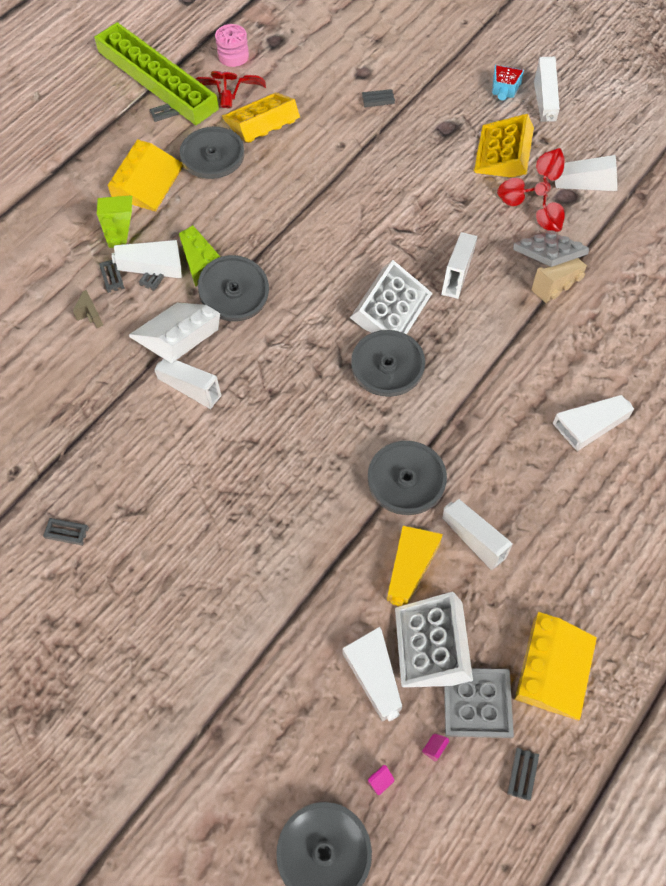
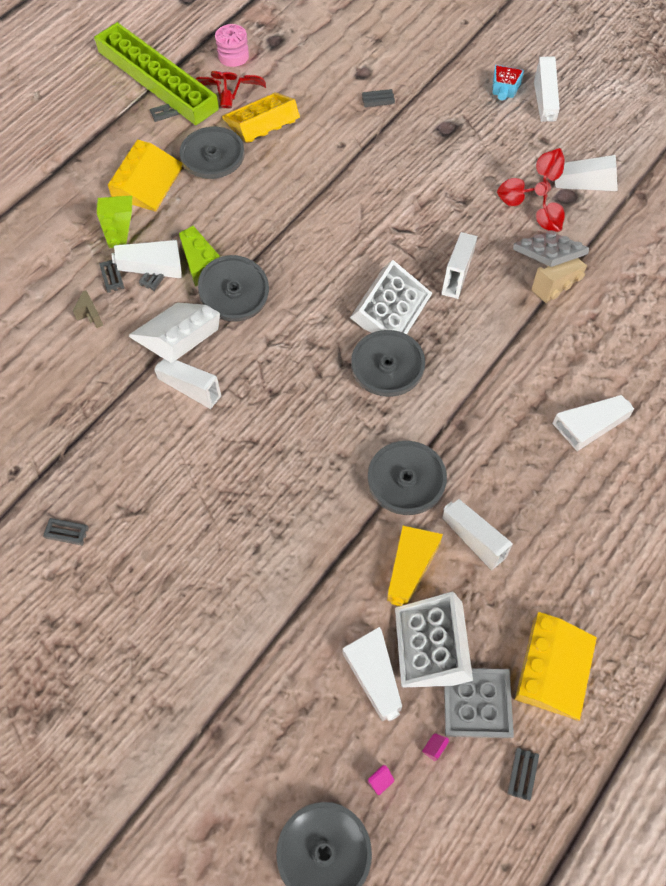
yellow slope [474,113,534,178] -> none

